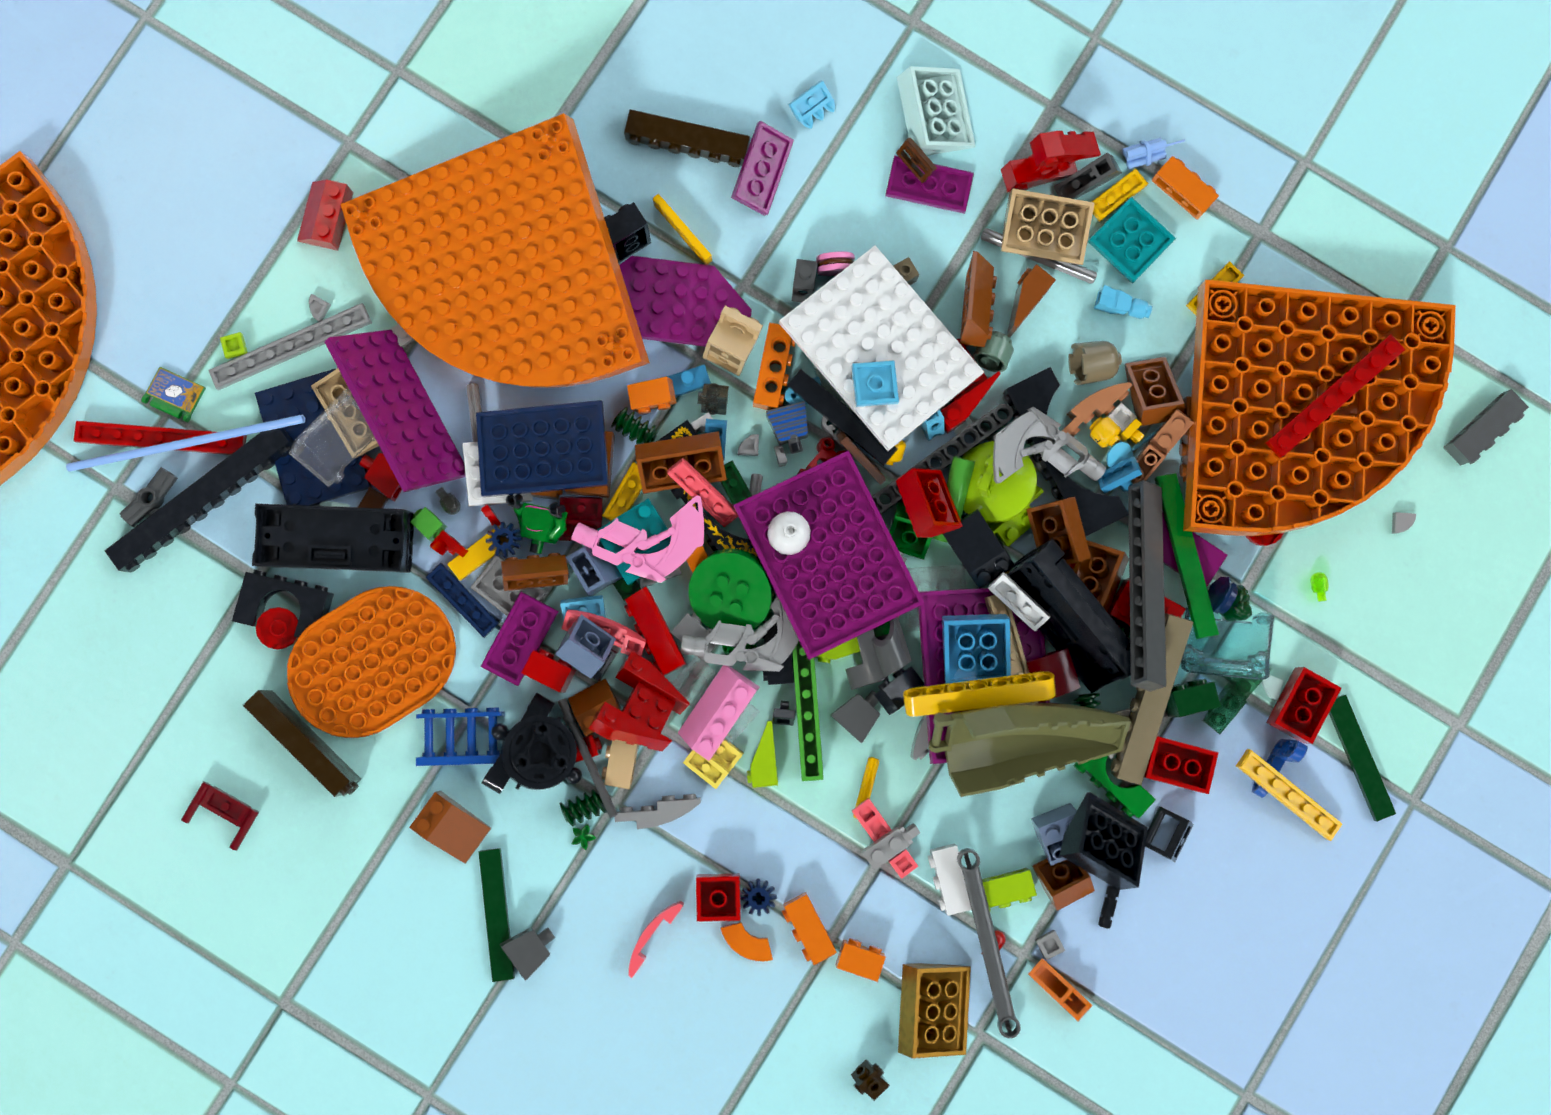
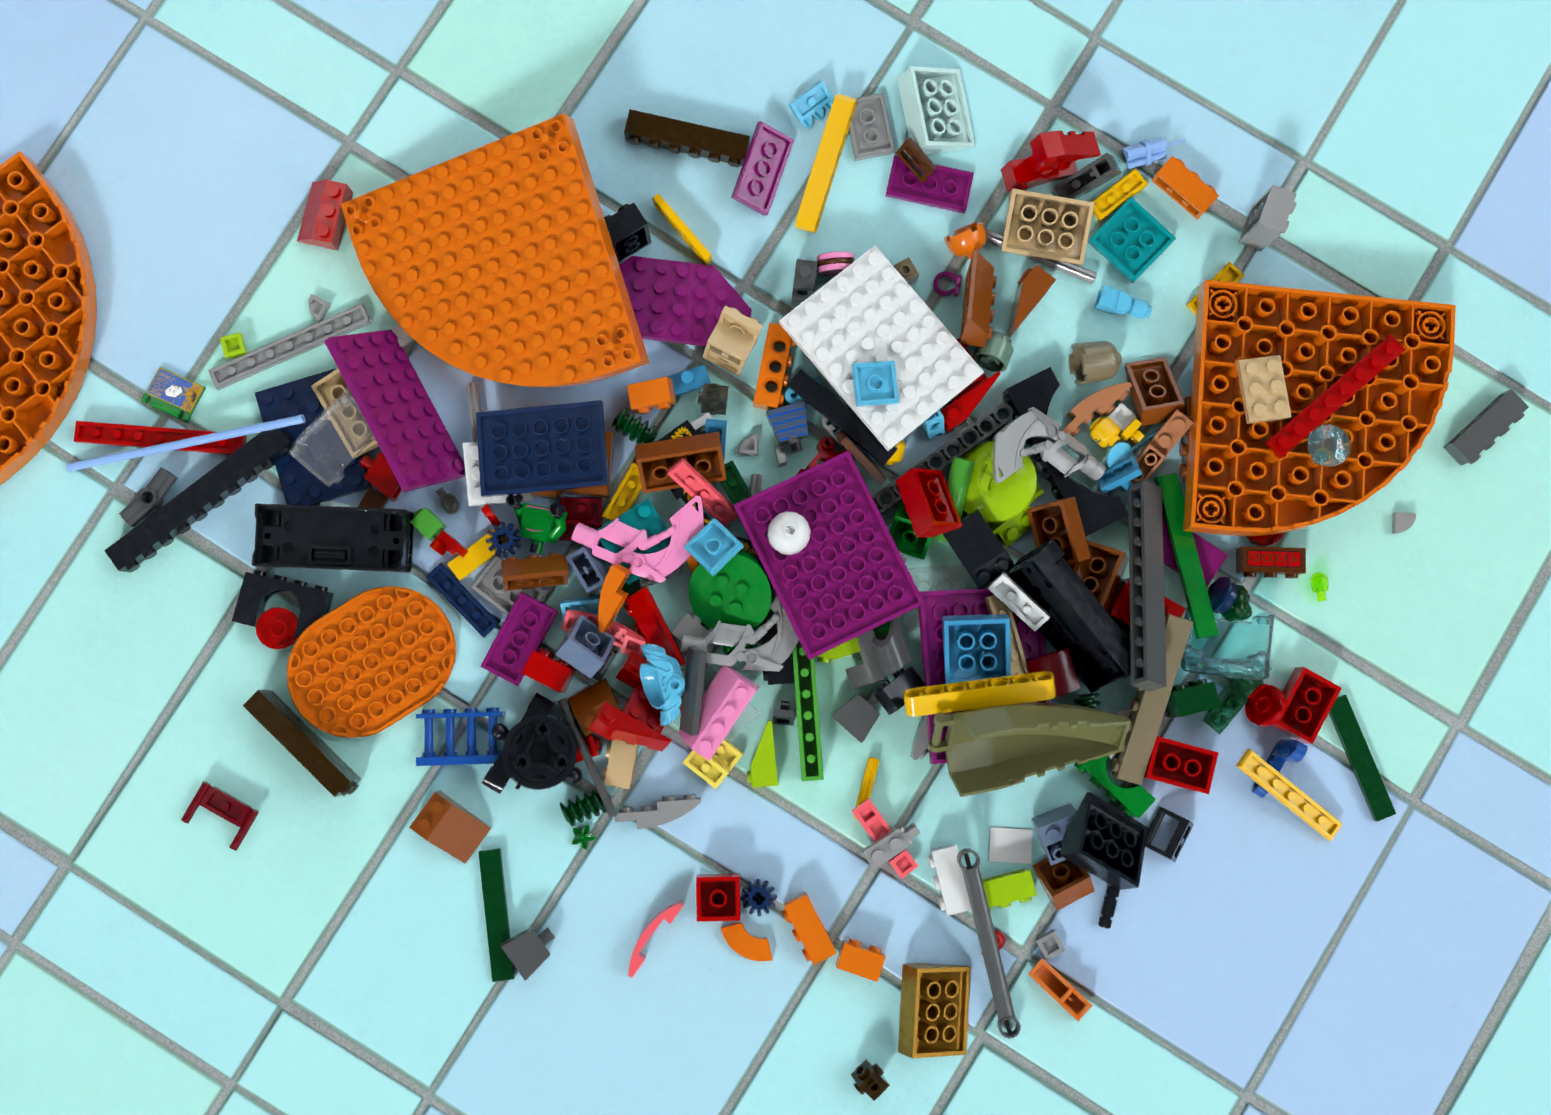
none -> orange slope [598,563,632,633]
none -> medium azure piece [639,644,685,726]
none -> dark grey tile [680,646,707,736]
none -> medium azure tile [684,517,744,576]
none -> yellow beam [795,94,857,233]
none -> light grey tile [849,93,895,161]
none -> magenta piece [933,271,962,297]
none -> orange cylinder [944,221,987,259]
none -> white sticker [989,827,1033,864]
none -> tan plate [1236,355,1291,424]
none -> reddish brown brick [1236,546,1306,579]
none -> light grey brick [1239,185,1297,251]
none -> red tile [1245,684,1286,726]
none -> clear light blue dish [1308,424,1350,467]

